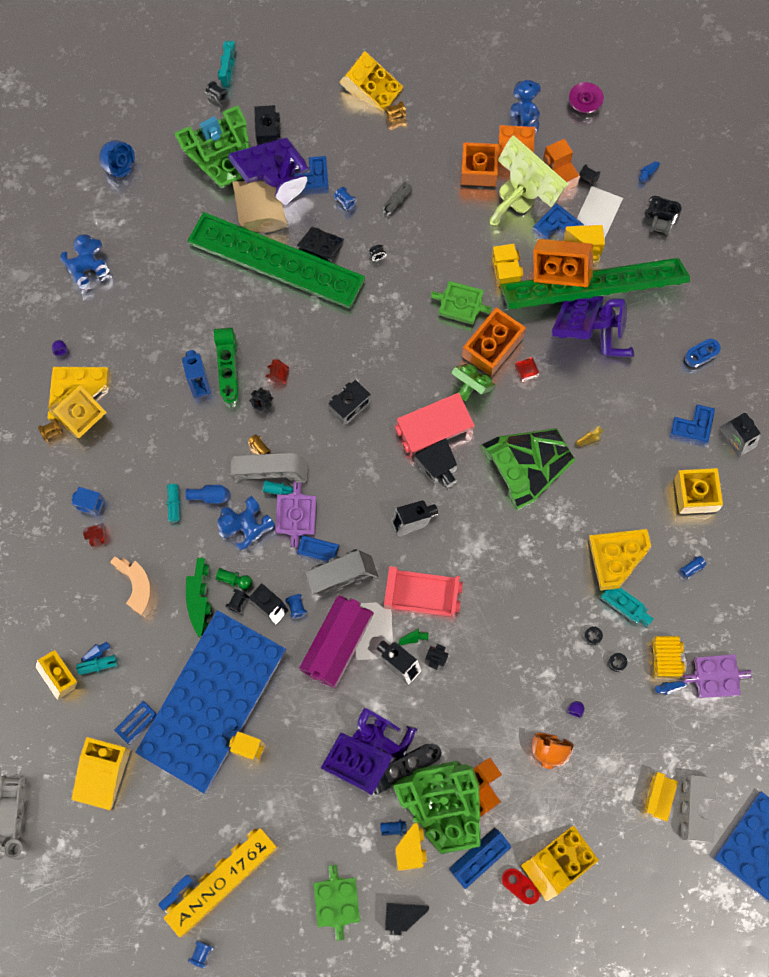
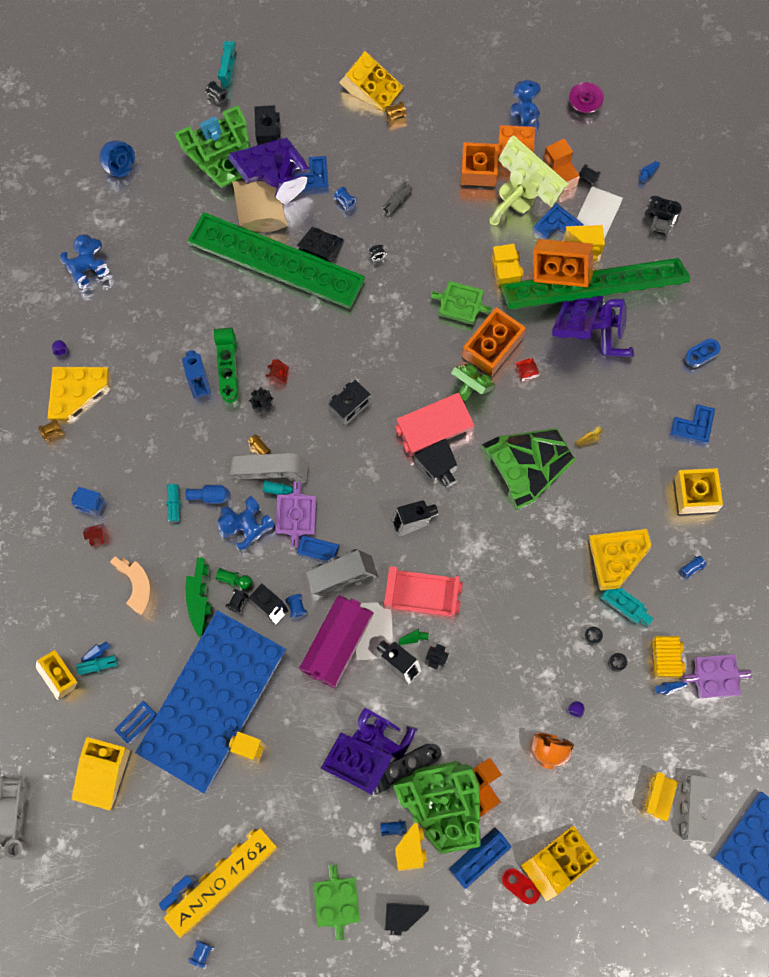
yellow brick [48,384,107,438] -> none
black torso [720,413,761,457] -> none

